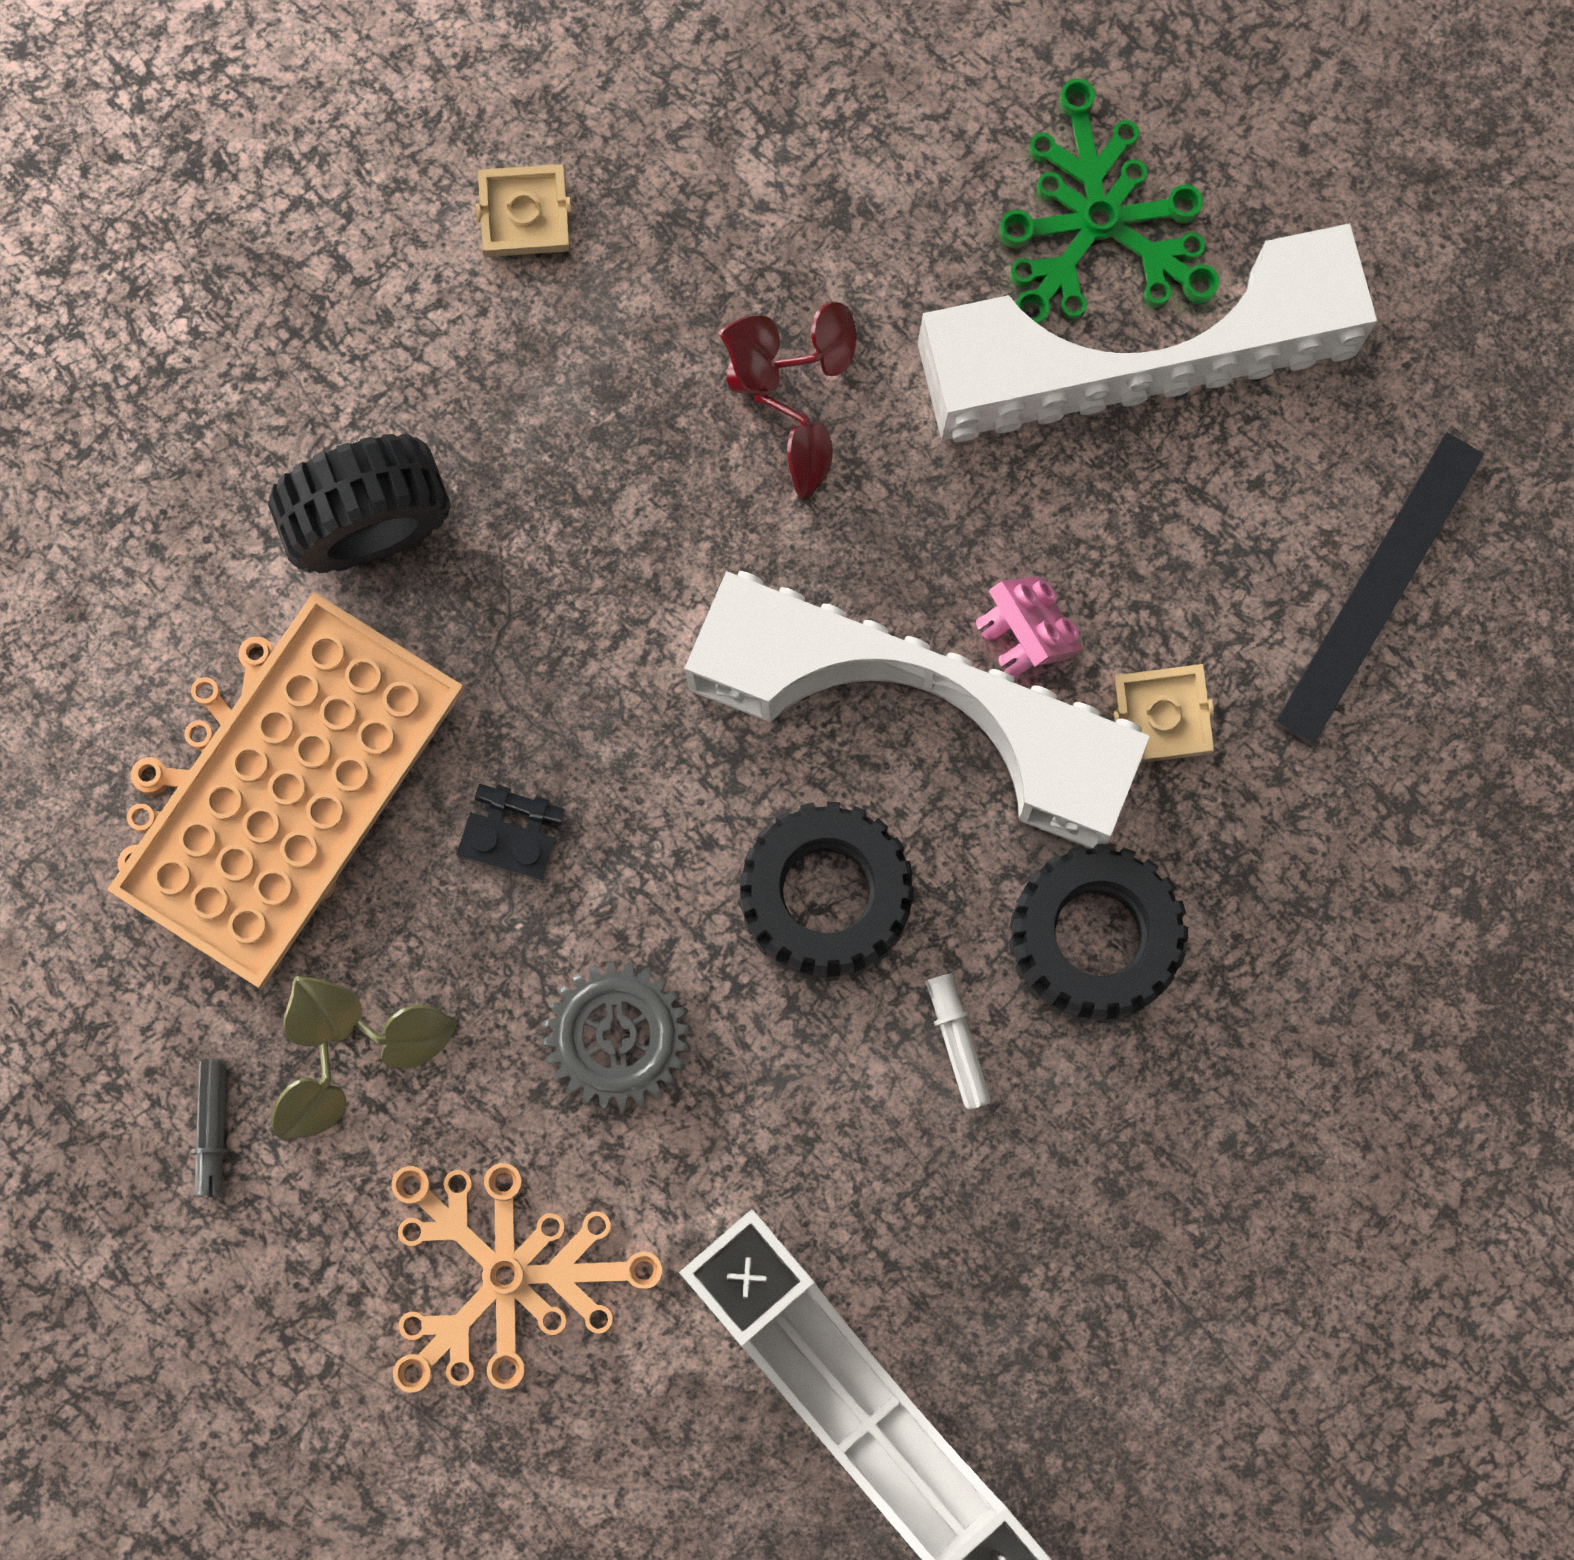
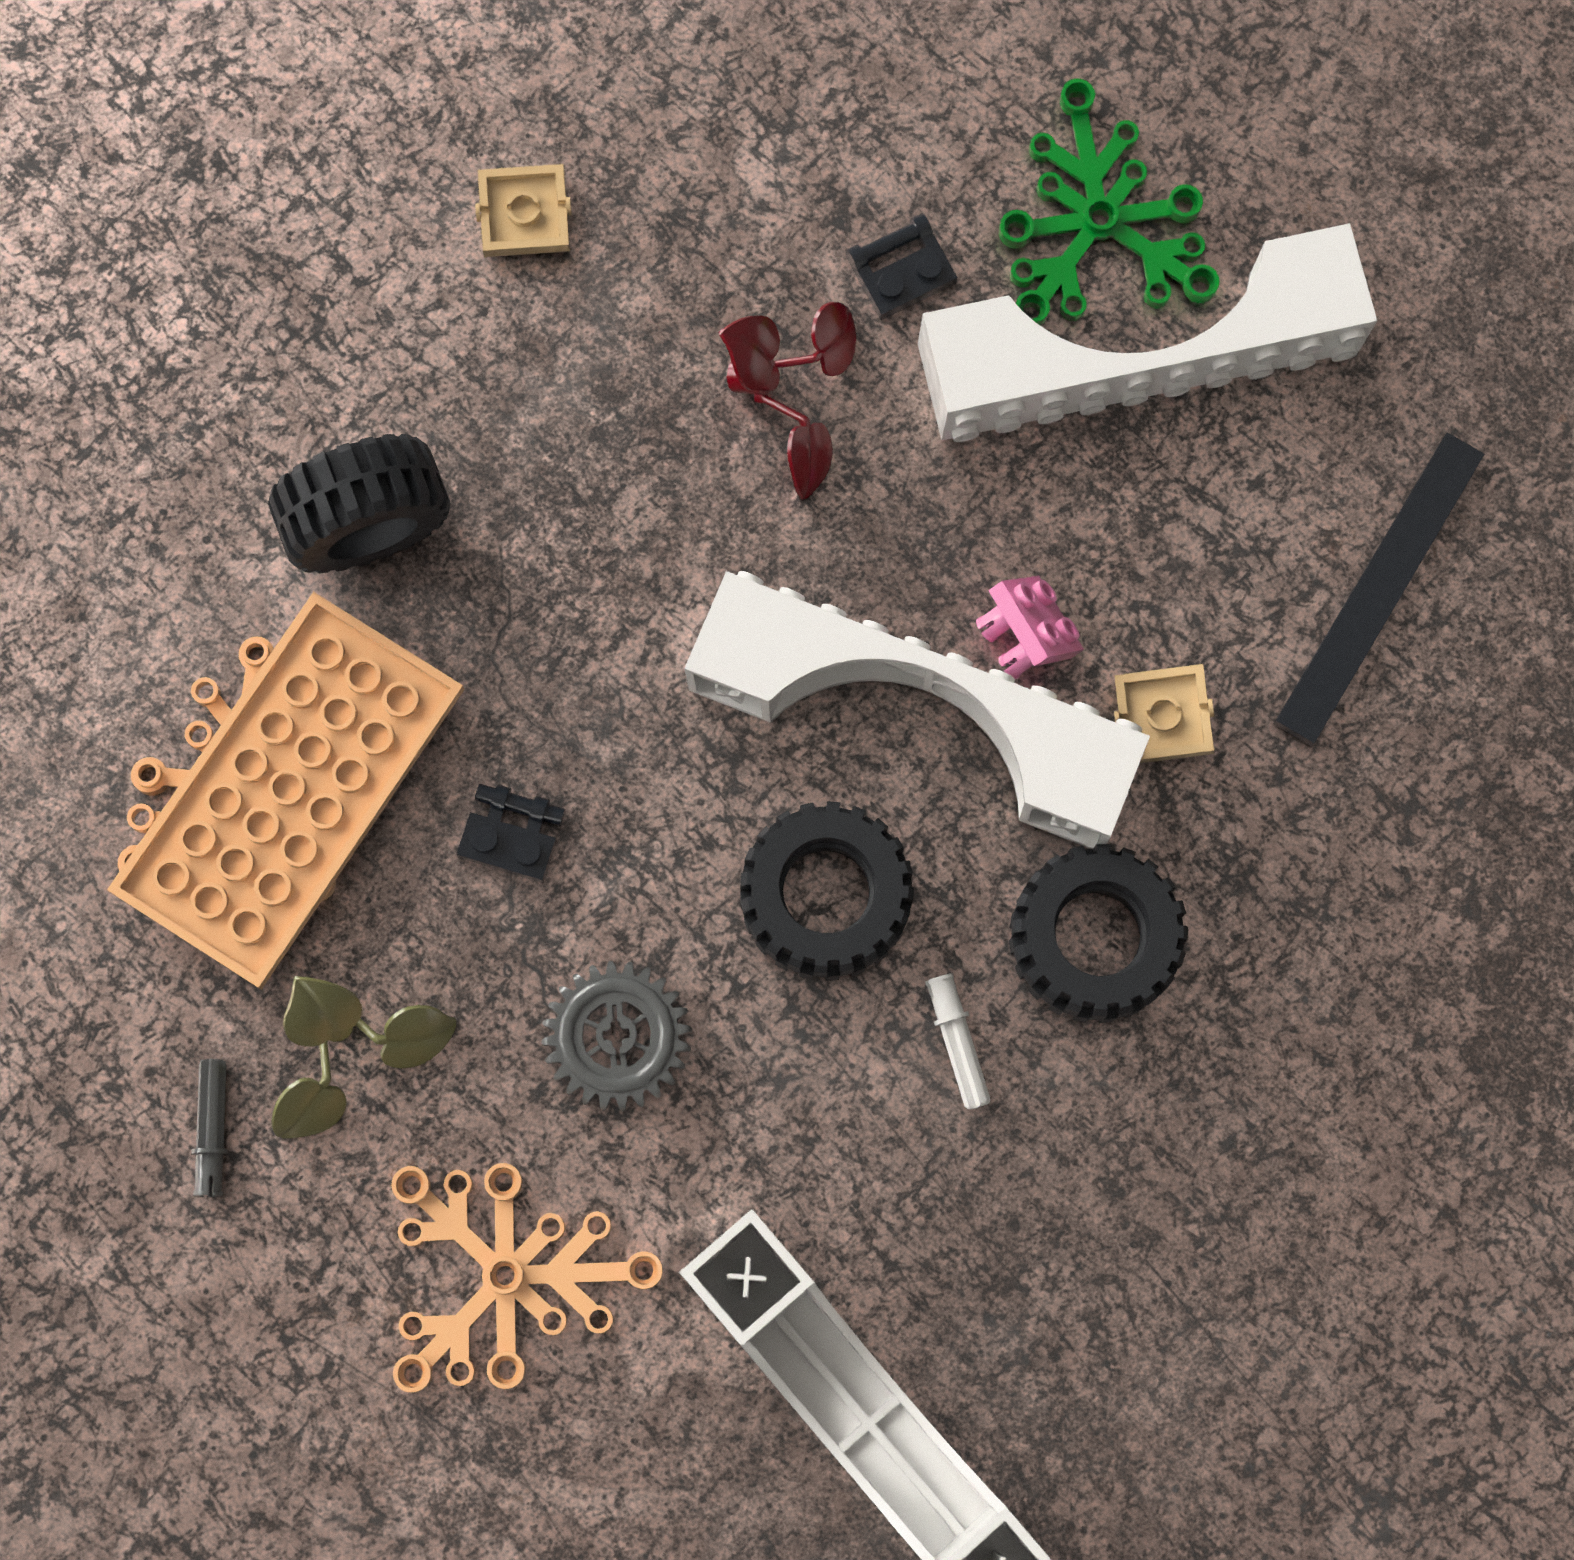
none -> black plate [845,213,958,320]

